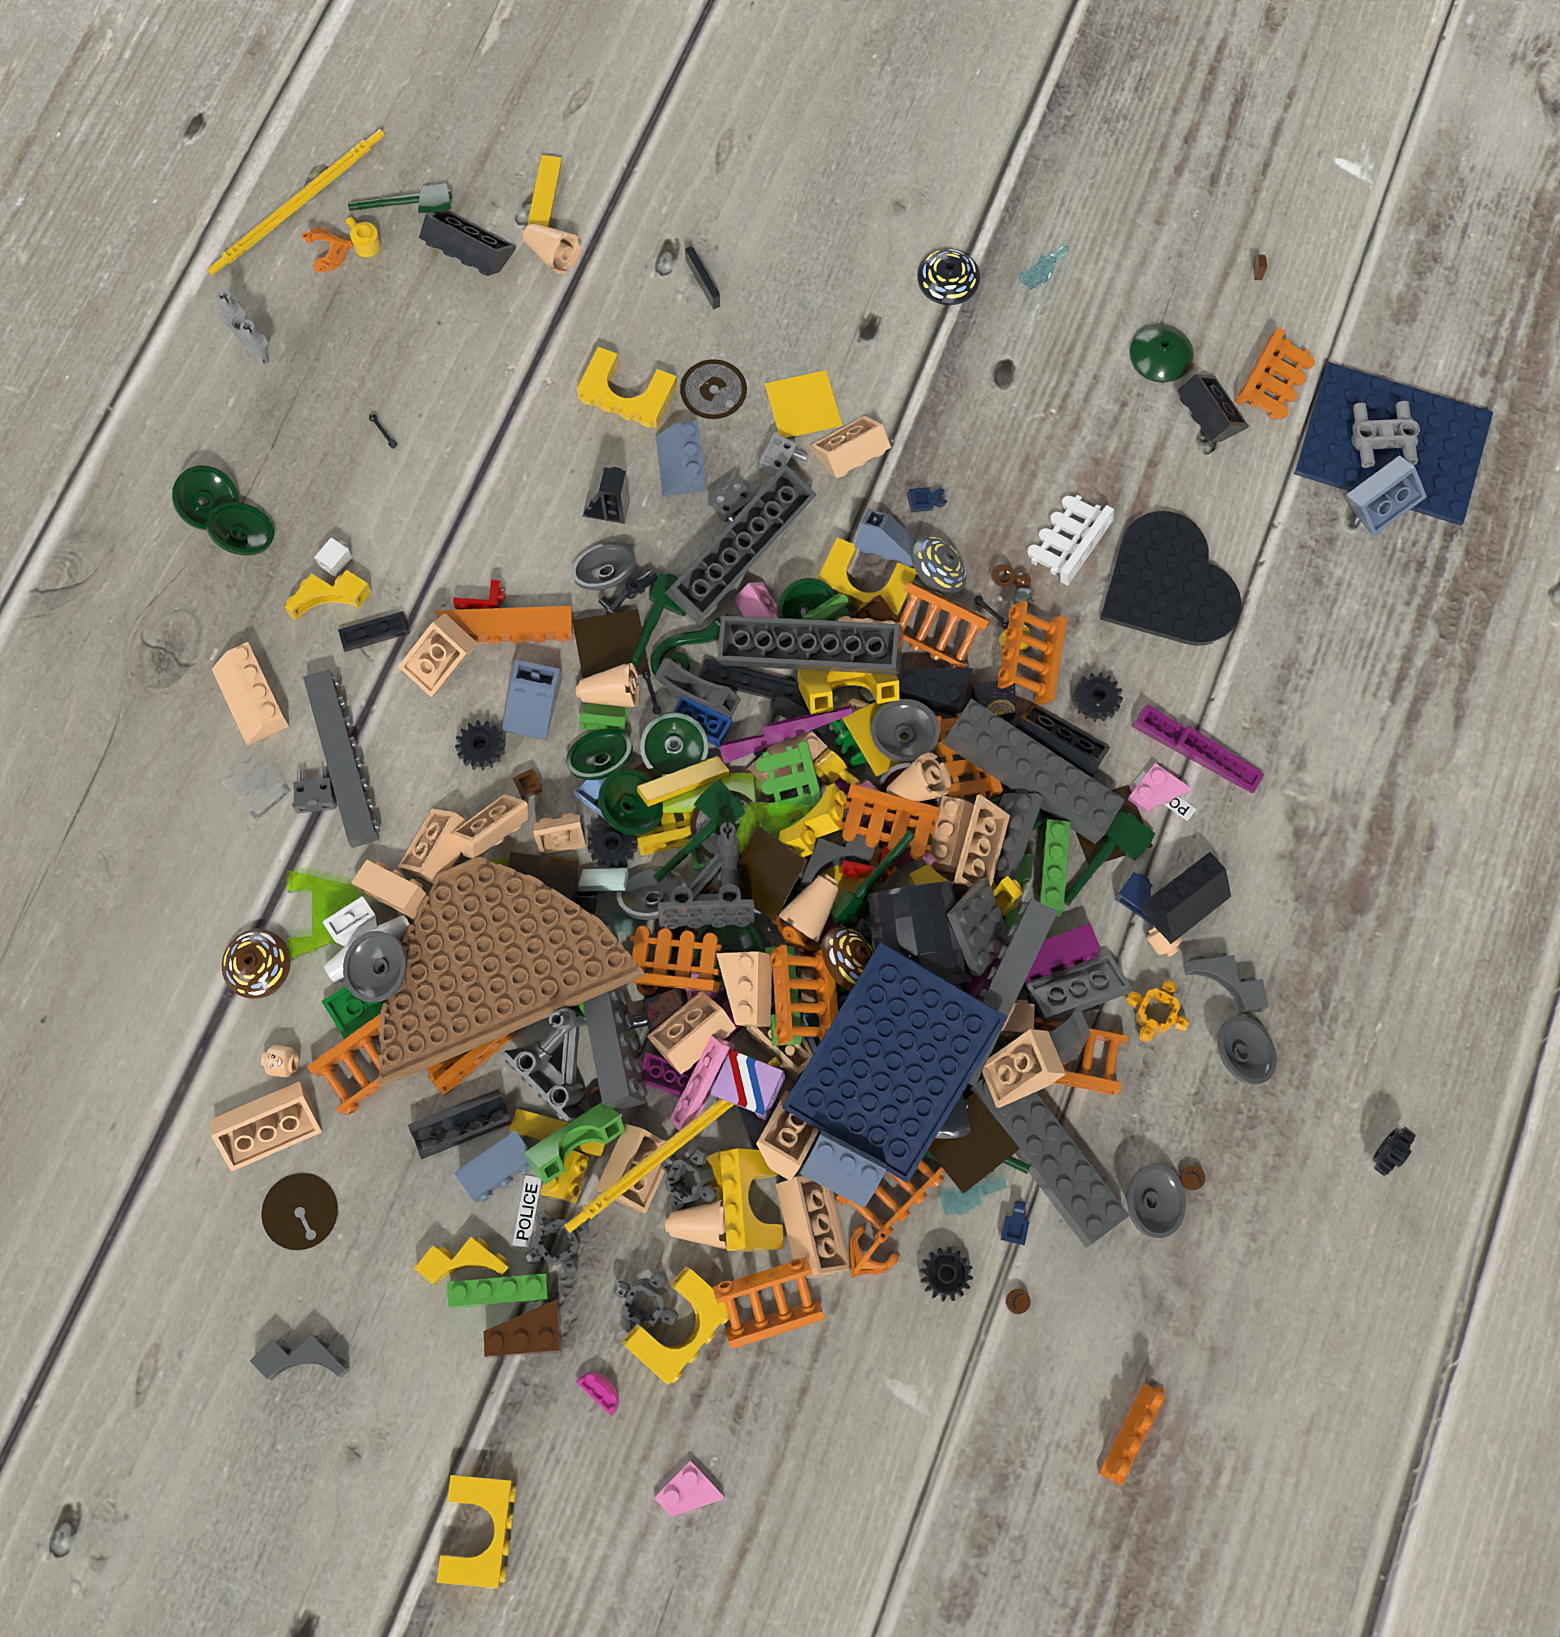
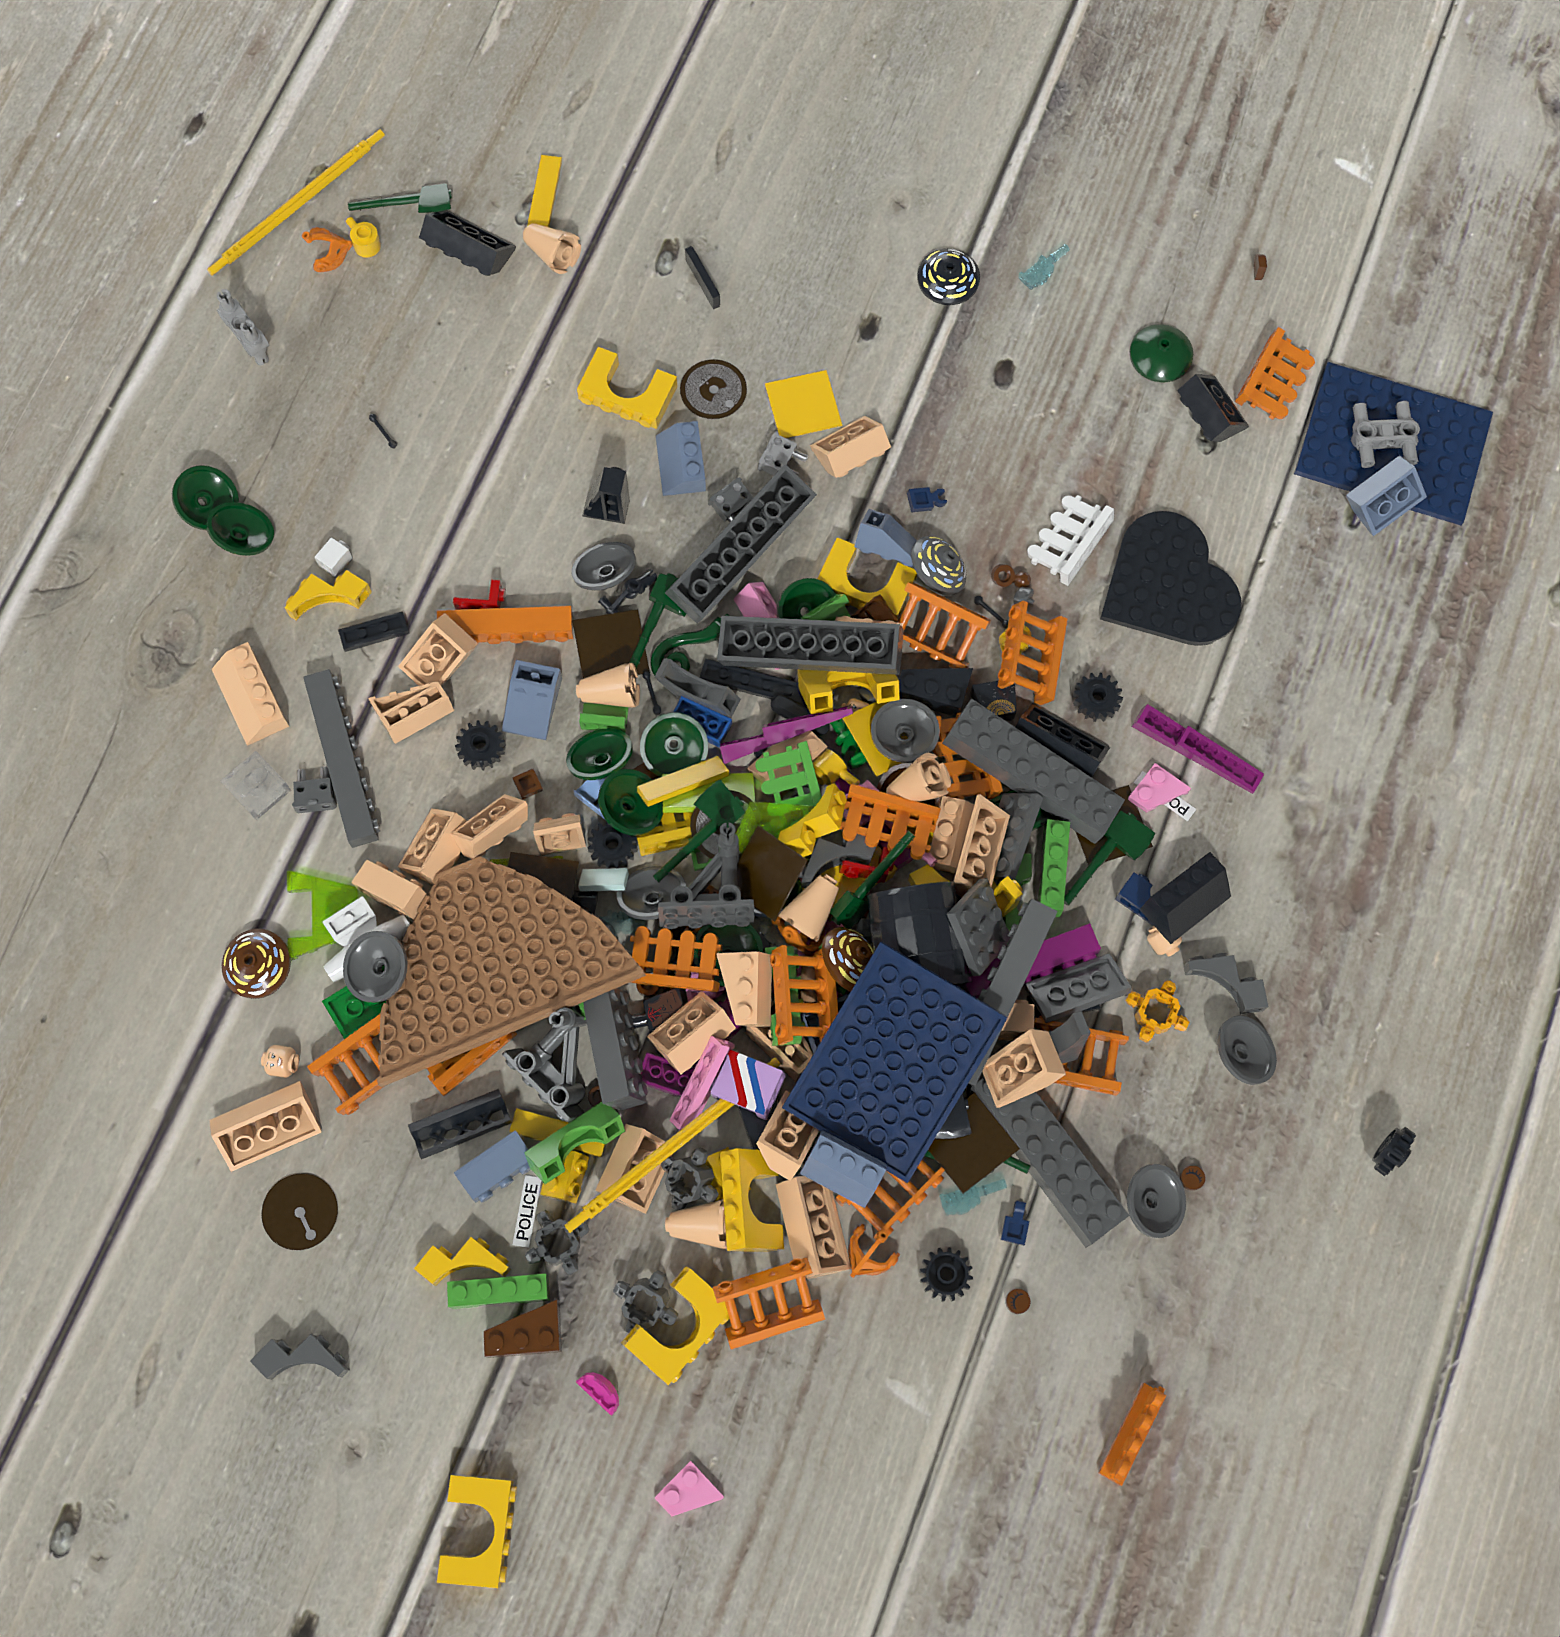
none -> light nougat wedge [368,681,454,744]

